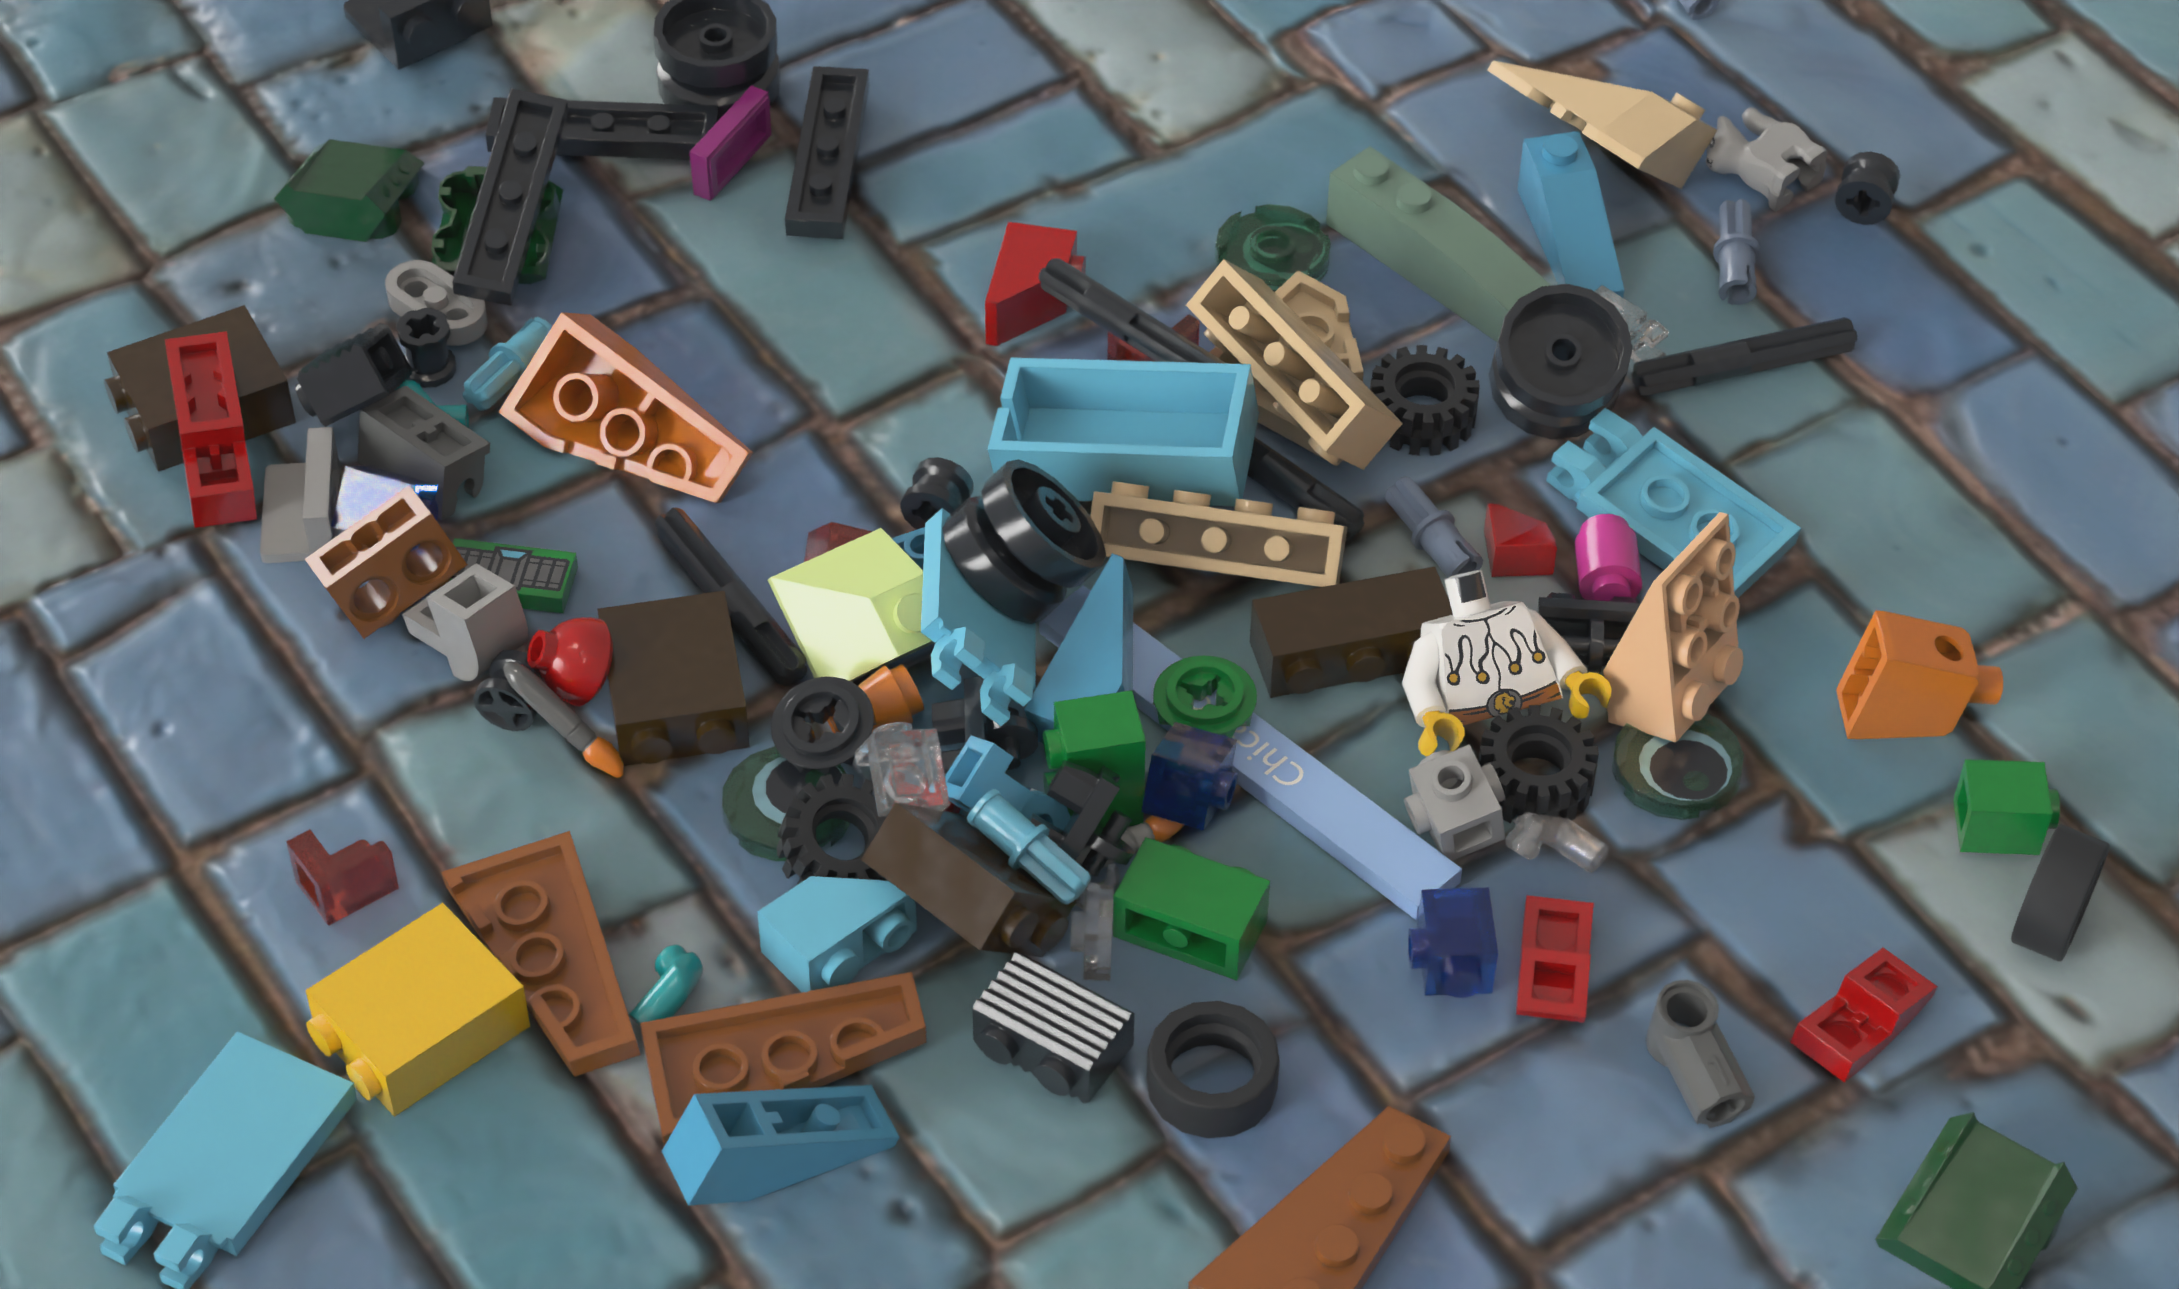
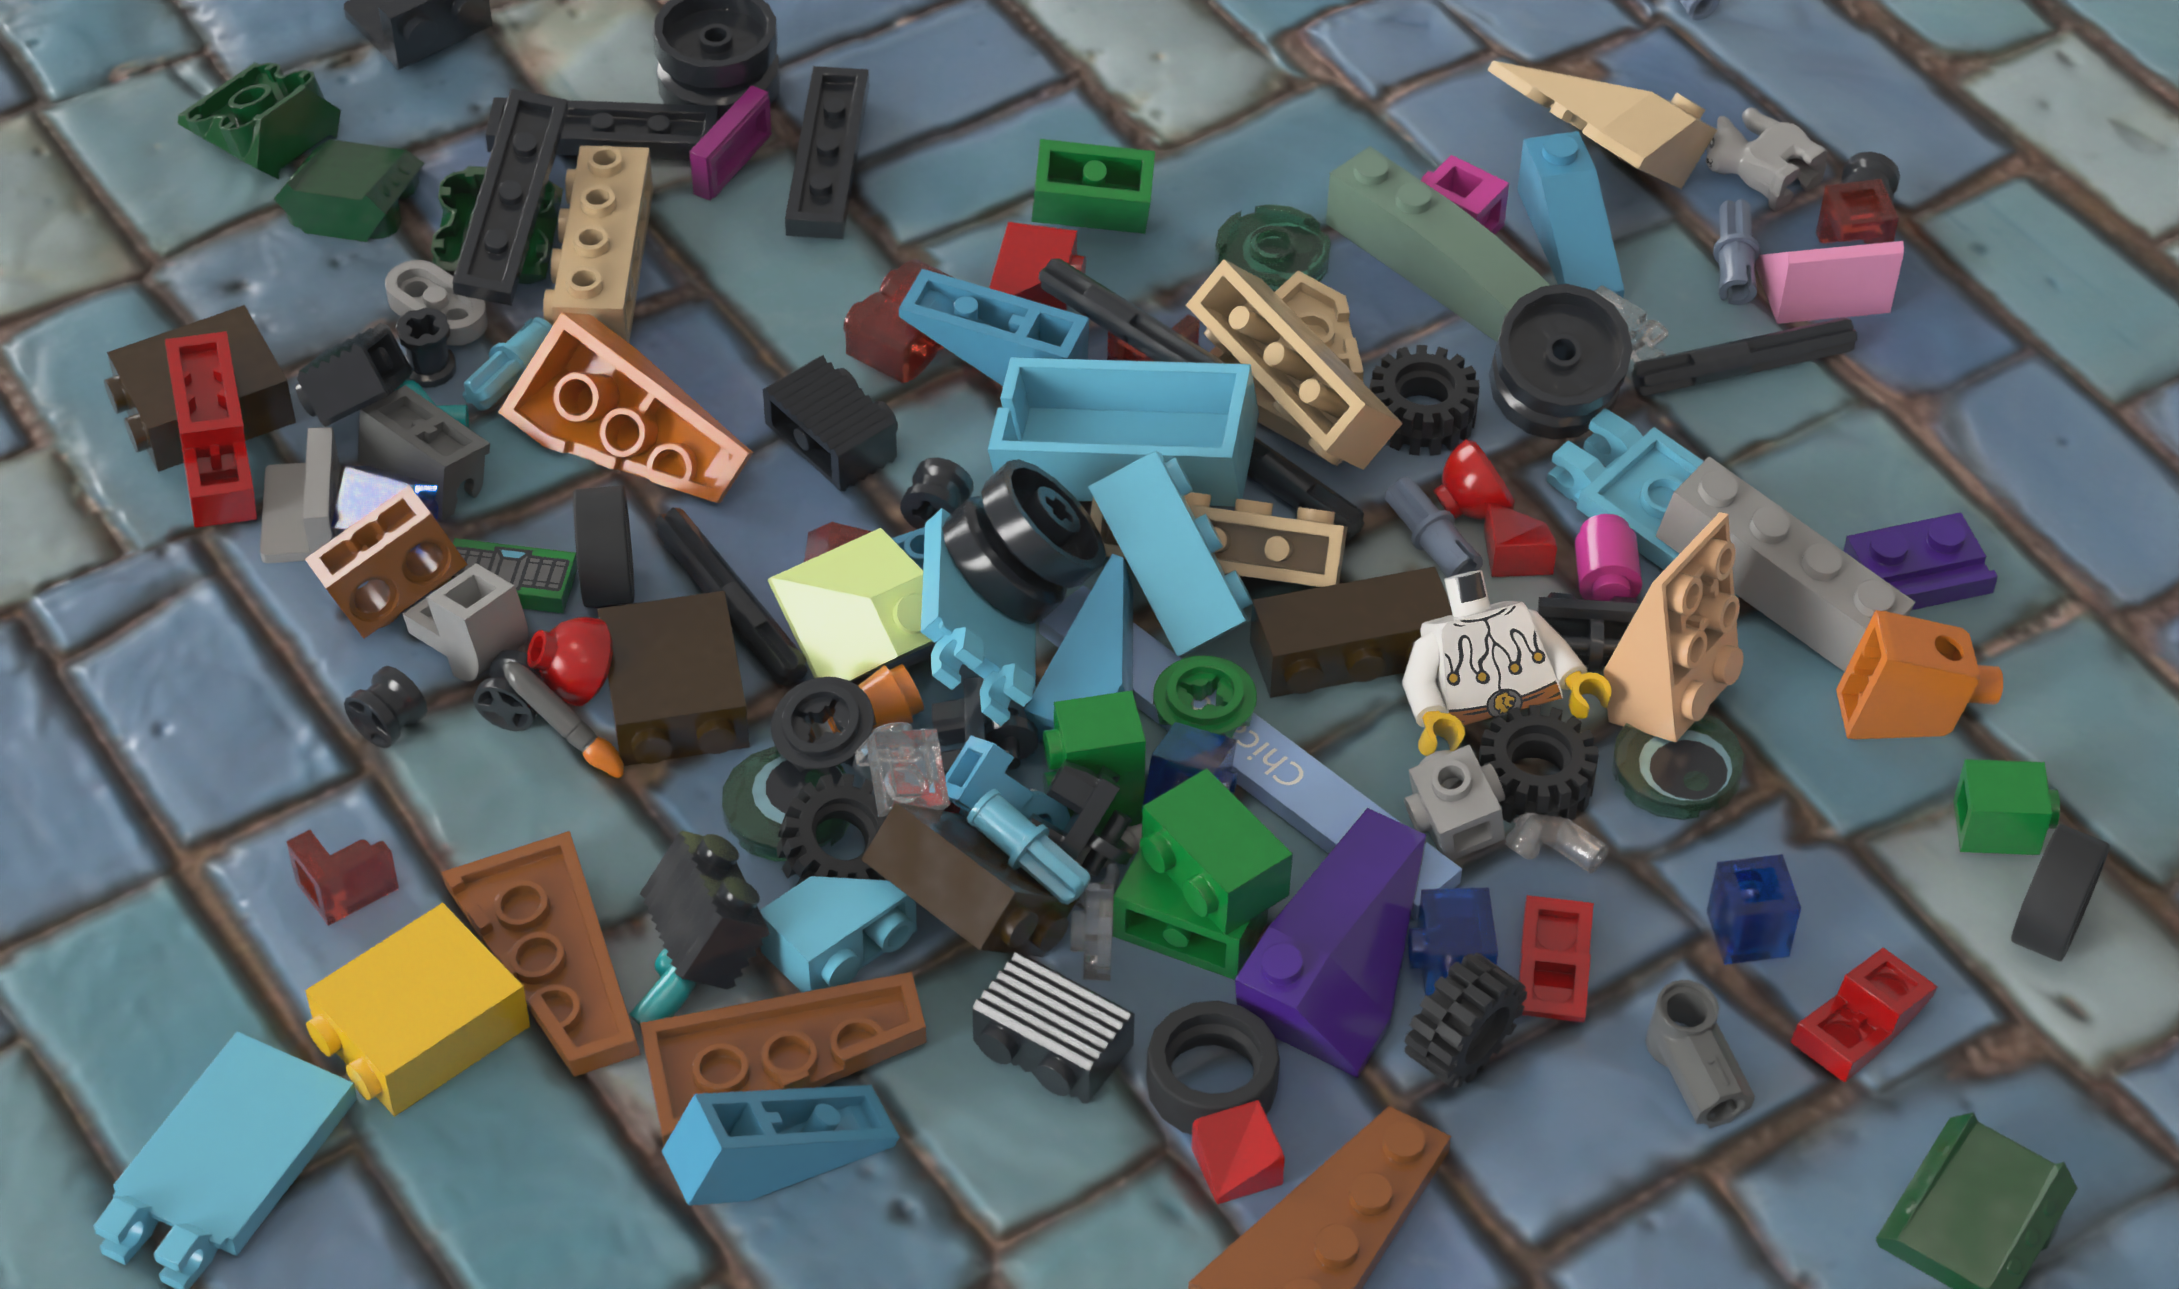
none -> dark green slope [177,62,341,180]
none -> black wheel [344,666,428,749]
none -> tan brick [543,146,653,343]
none -> black tyre [573,485,635,607]
none -> black brick [640,830,770,990]
none -> black brick [762,355,898,492]
none -> clear red brick [843,259,954,383]
none -> dark azure slope [899,269,1089,386]
none -> green brick [1031,139,1155,234]
none -> medium azure brick [1088,450,1253,657]
none -> green brick [1140,768,1293,935]
none -> red slope [1191,1100,1285,1205]
none -> dark purple wedge [1235,808,1426,1078]
none -> black tyre [1404,953,1527,1088]
none -> dark pink brick [1421,155,1509,234]
none -> red brick [1433,439,1515,520]
none -> light grey brick [1655,457,1915,672]
none -> clear blue brick [1706,854,1801,965]
none -> bright pink slope [1755,241,1904,324]
none -> clear red panel [1816,179,1899,244]
none -> dark purple plate [1843,512,1998,610]

